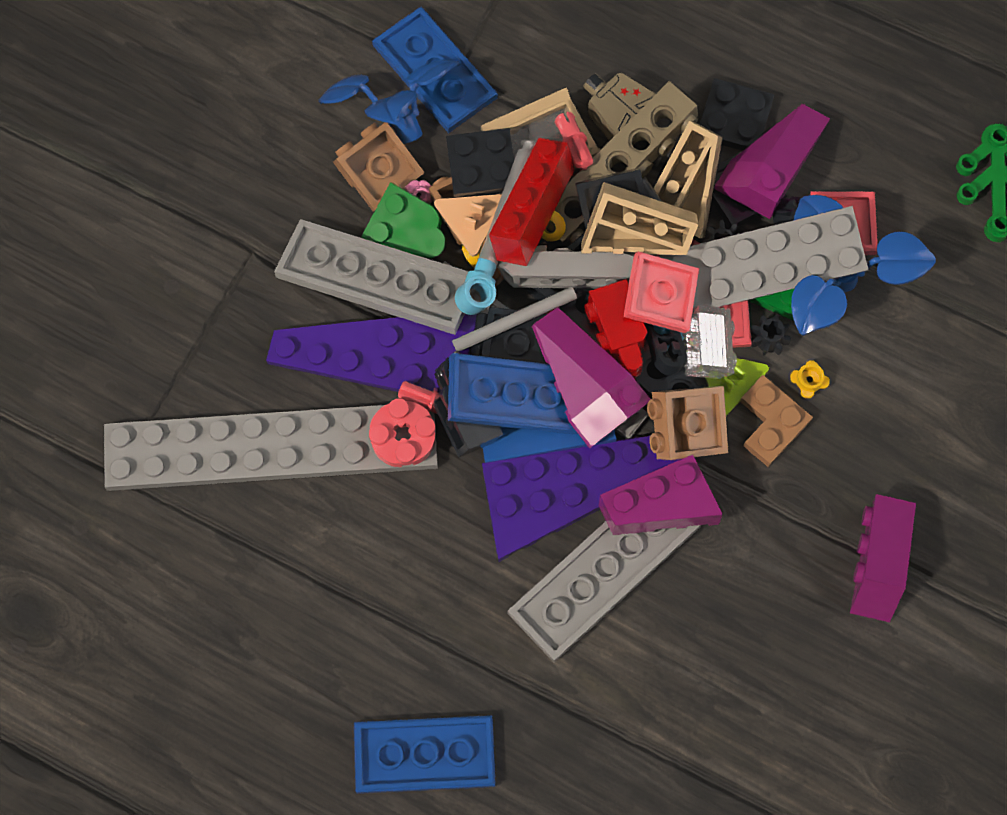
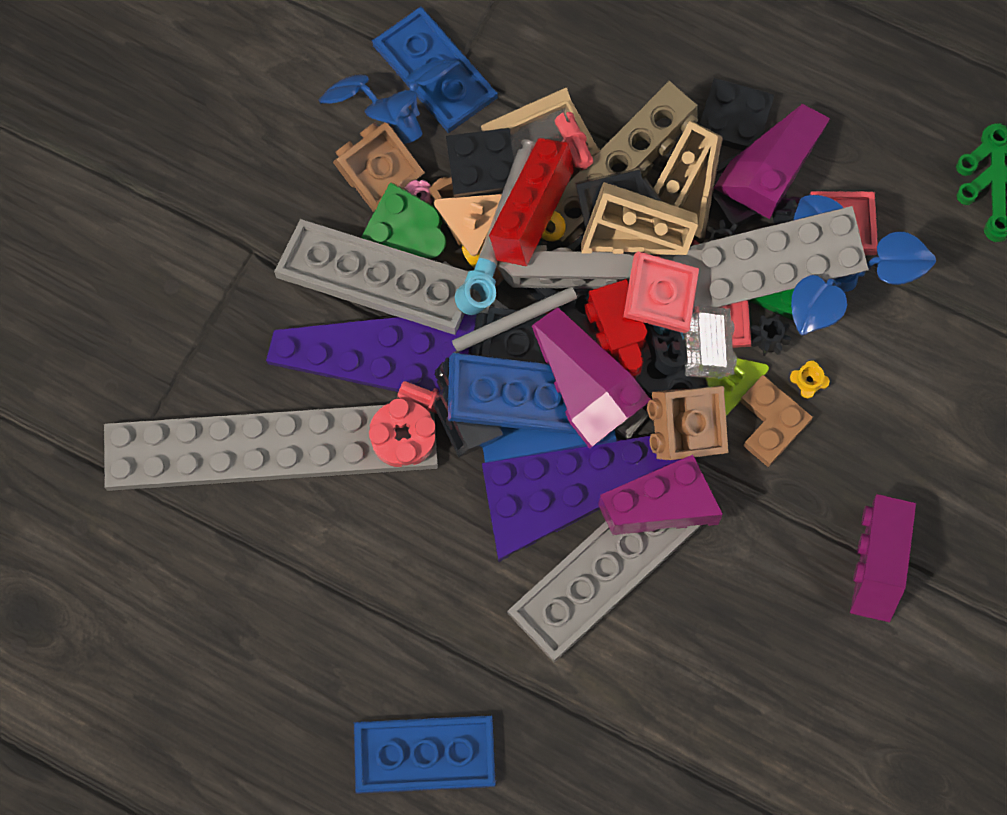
dark tan torso [584,73,655,141] -> none

